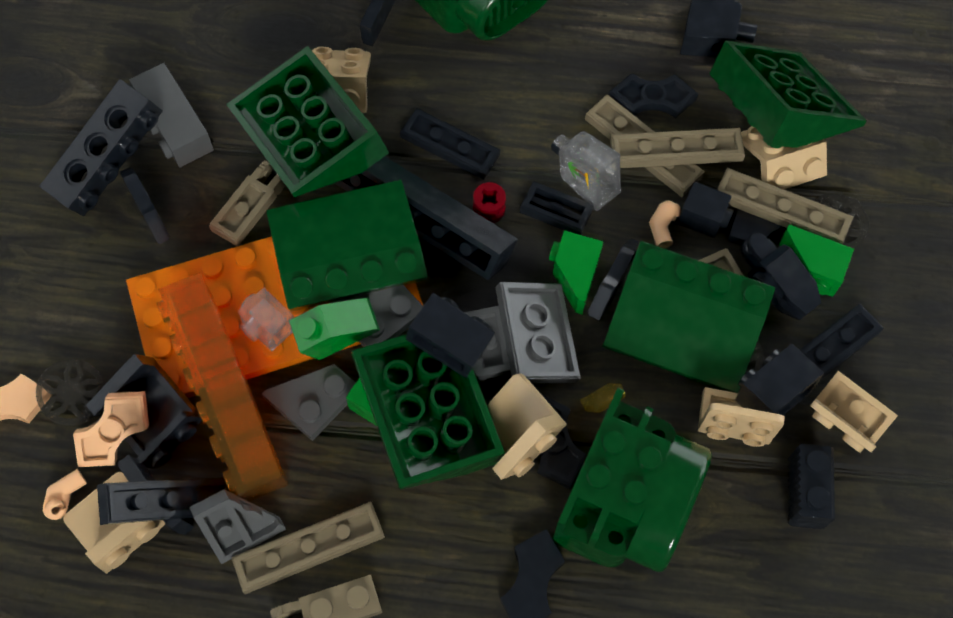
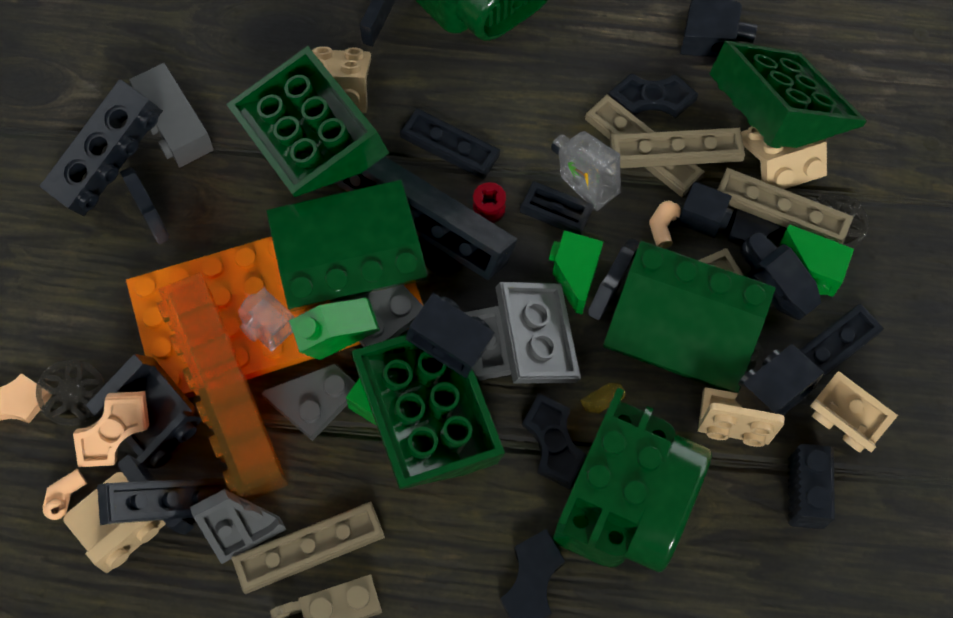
dark tan hinge [209,160,286,246] -> none
tan bracket [487,373,567,480] -> none

